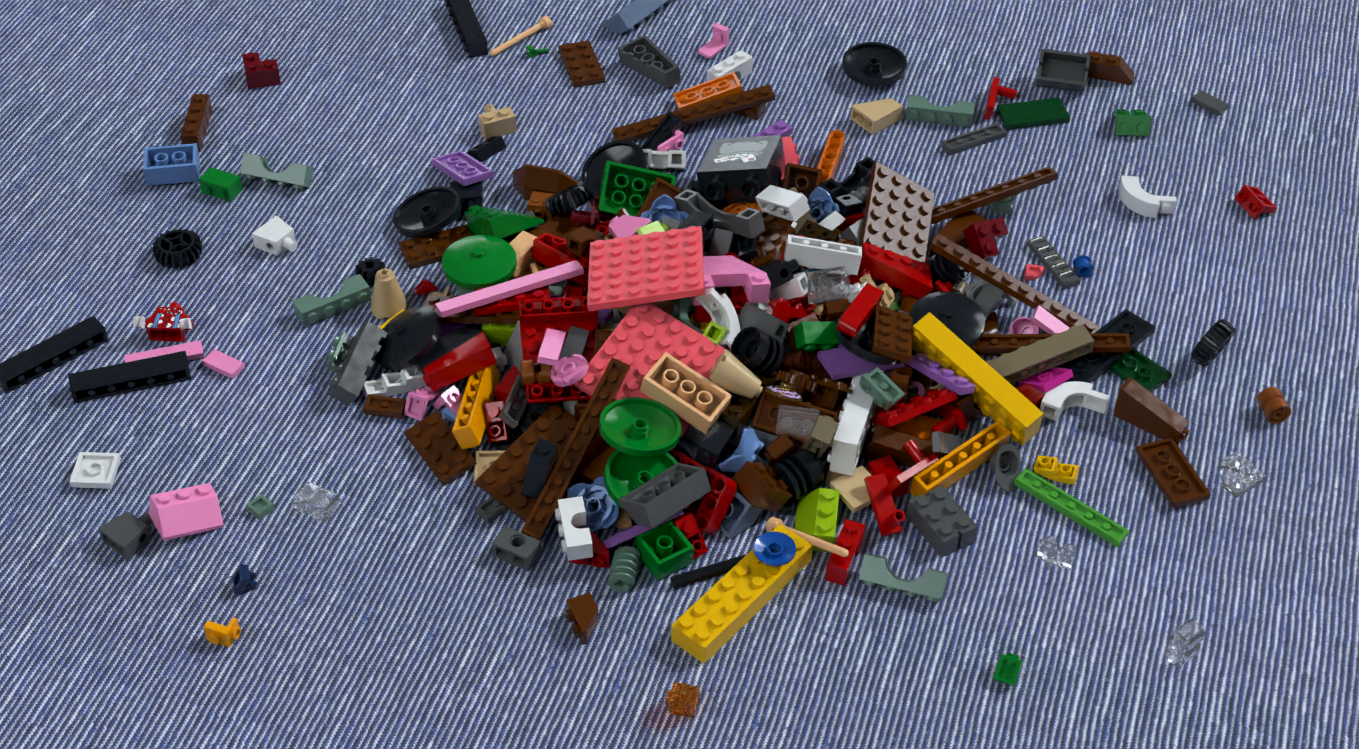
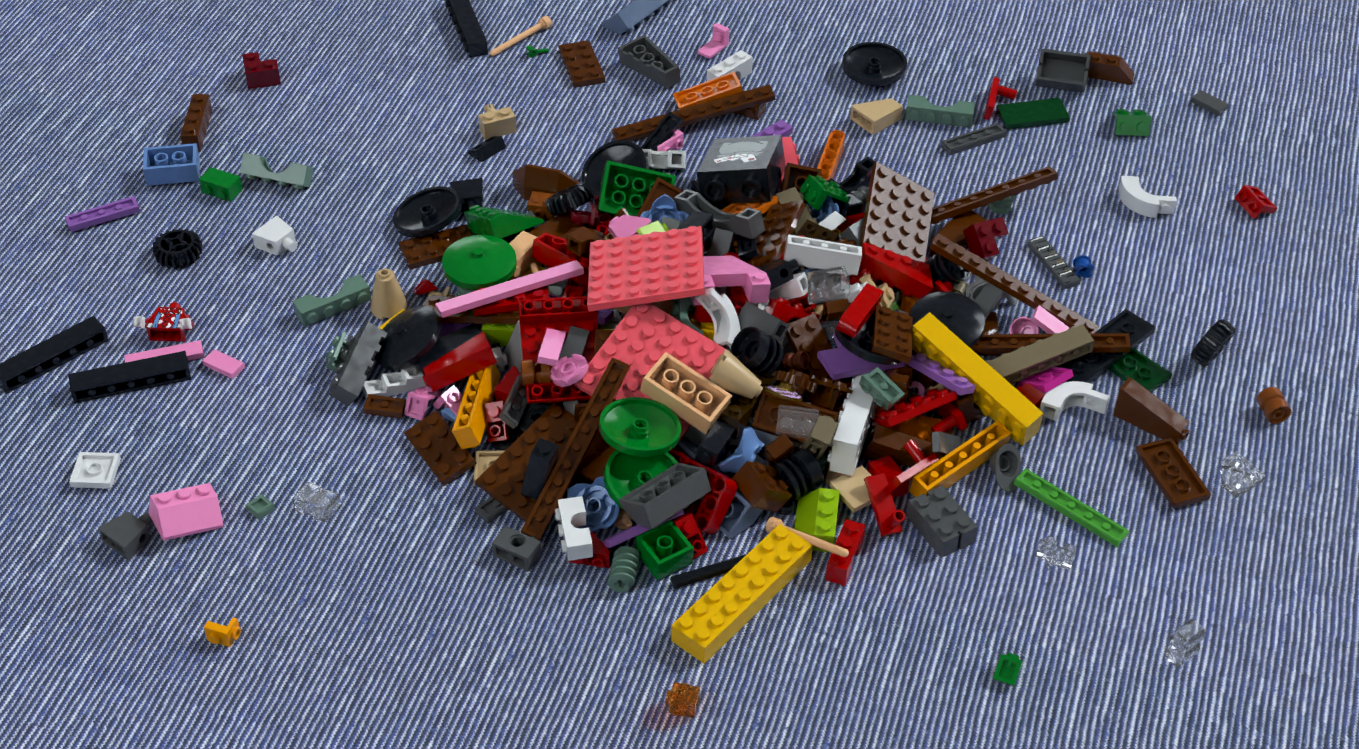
dark blue tile [232,564,257,595] -> none
black gear [355,257,386,286] -> none
medium lavender tile [431,150,495,186] -> none
reddish brown slope [564,592,599,645] -> none
lime slope [703,321,728,346] -> none
blue dish [753,532,796,566] -> none
white brick [755,185,810,222] -> none
green brick [793,321,840,352] -> none
sand green arch [859,553,949,602] -> none
coral tile [1024,264,1045,281] -> none
yellow slope [1034,455,1079,485] -> none
none -> medium lavender plate [64,196,140,232]
none -> green bracket [799,175,850,210]

